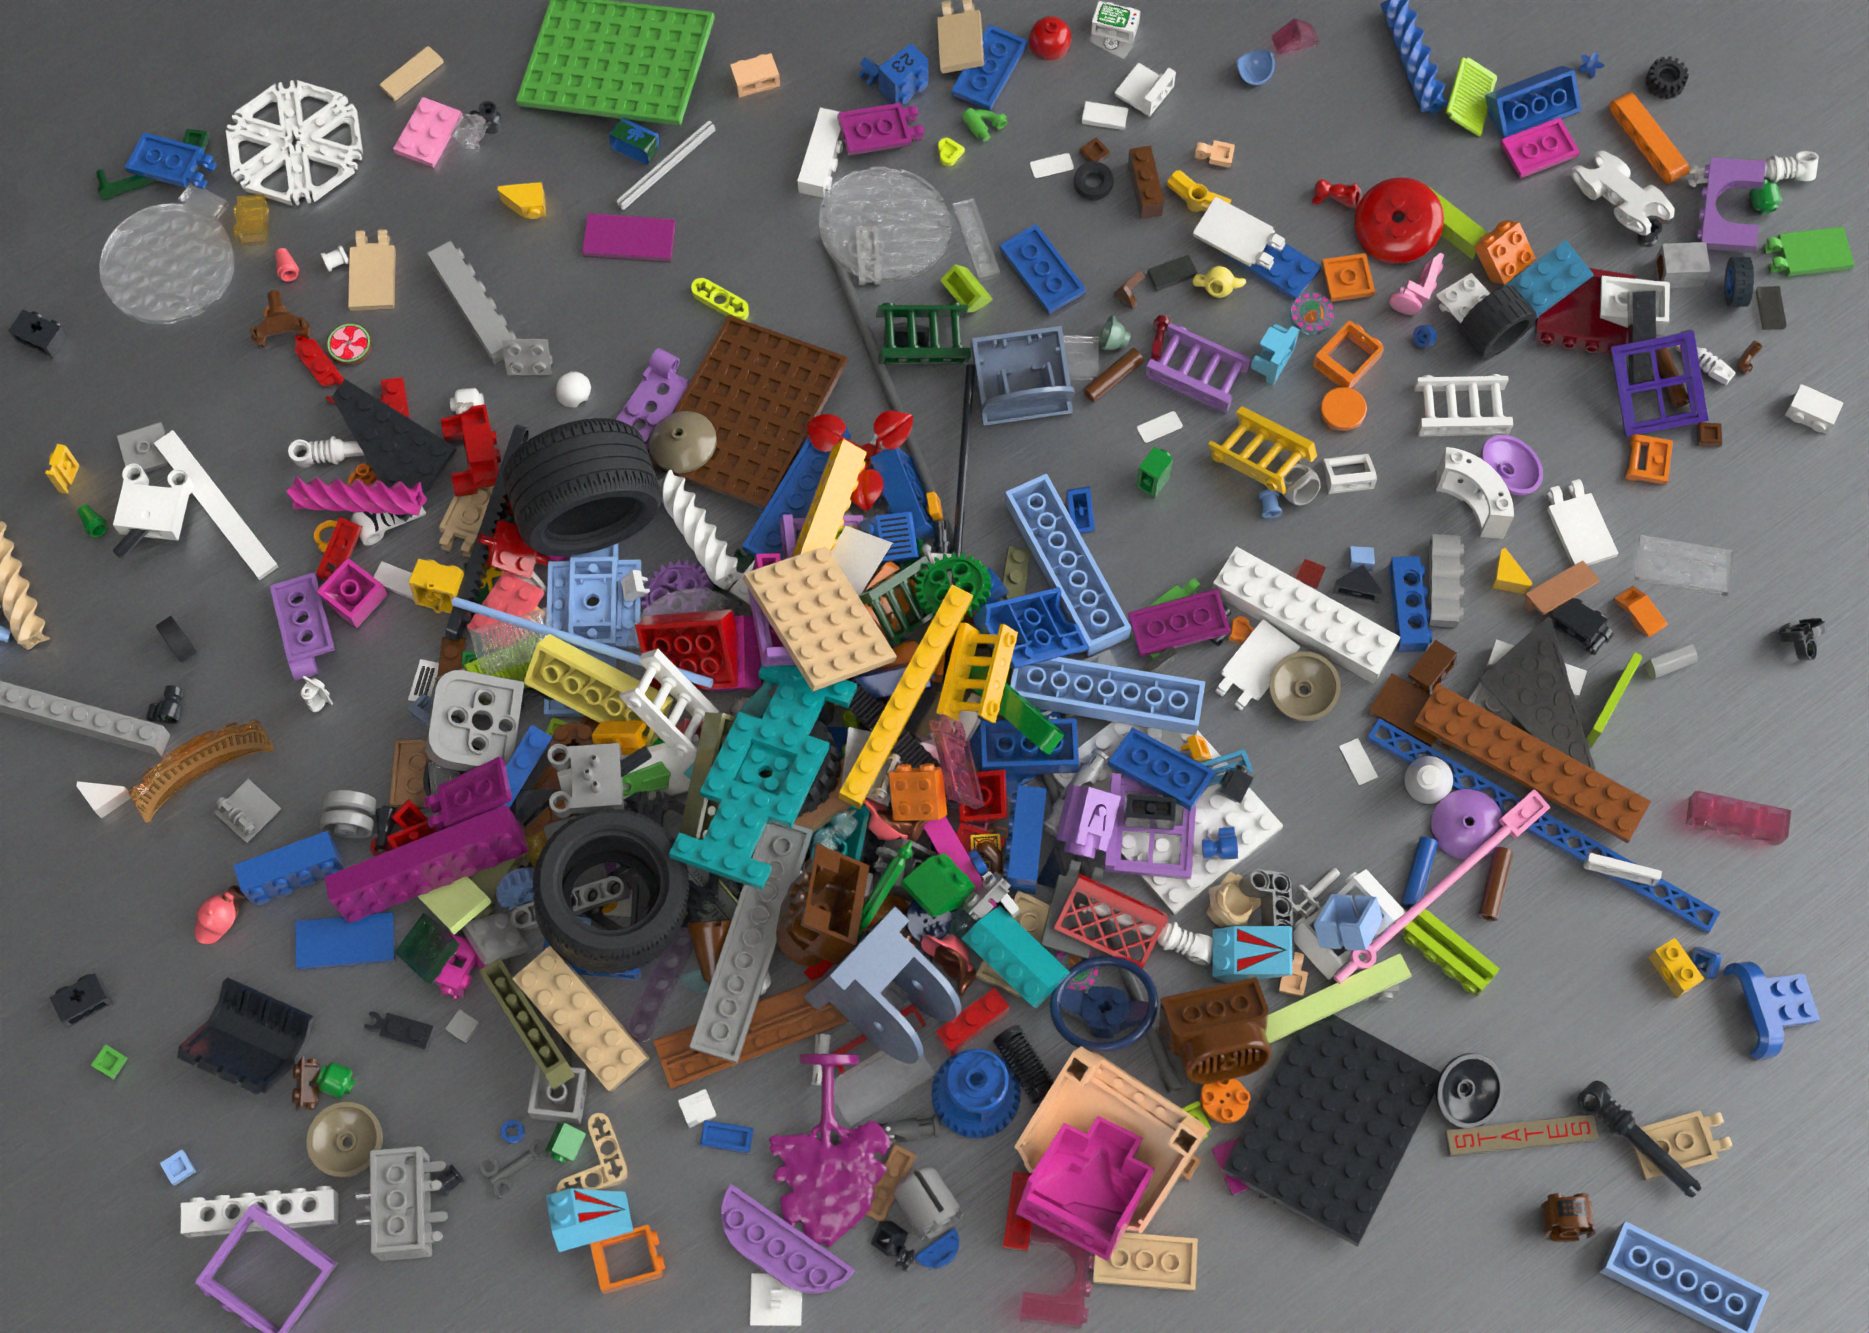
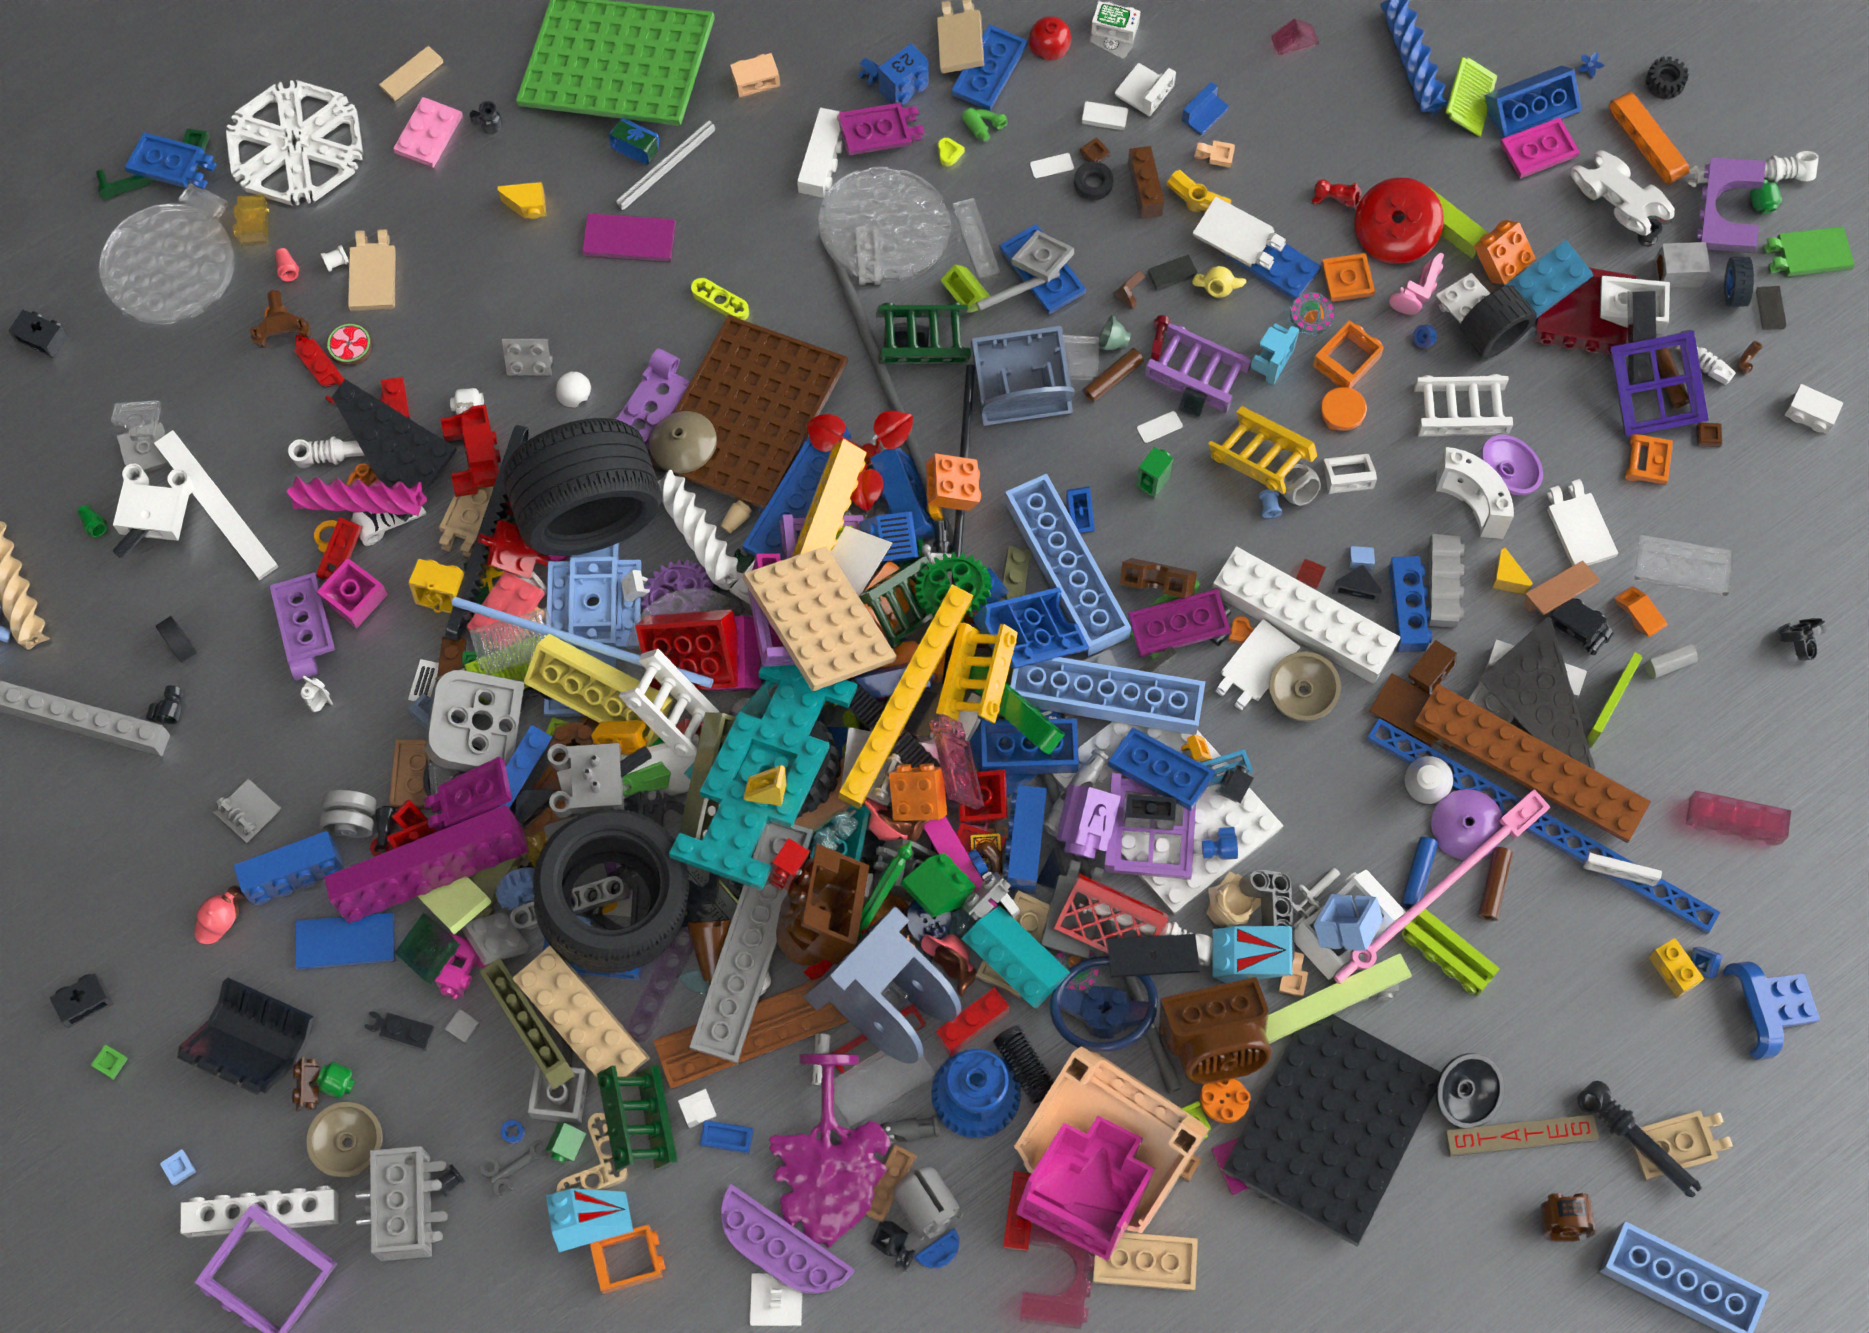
yellow plate [45,444,80,494] -> none
white slope [76,781,131,819] -> none
clear orange windscreen [128,719,275,823] -> none
white tile [374,561,414,600] -> none
light grey brick [427,241,517,365] -> none
clear brick [451,114,488,149] -> none
medium blue helmet [1236,49,1275,85] -> none
white sticker [1339,738,1378,785] -> none
none -> clear tile [111,400,162,441]
none -> dark green fence [597,1065,678,1171]
none -> tan cone [720,500,752,534]
none -> yellow slope [743,765,786,806]
none -> red brick [768,838,809,891]
none -> orange brick [926,453,981,511]
none -> light grey bar [976,271,1060,311]
none -> light grey plate [1012,230,1074,283]
none -> black piece [1107,934,1200,978]
none -> reddish brown arch [1119,558,1197,598]
none -> black tile [1179,387,1207,417]
none -> blue panel [1181,81,1229,135]

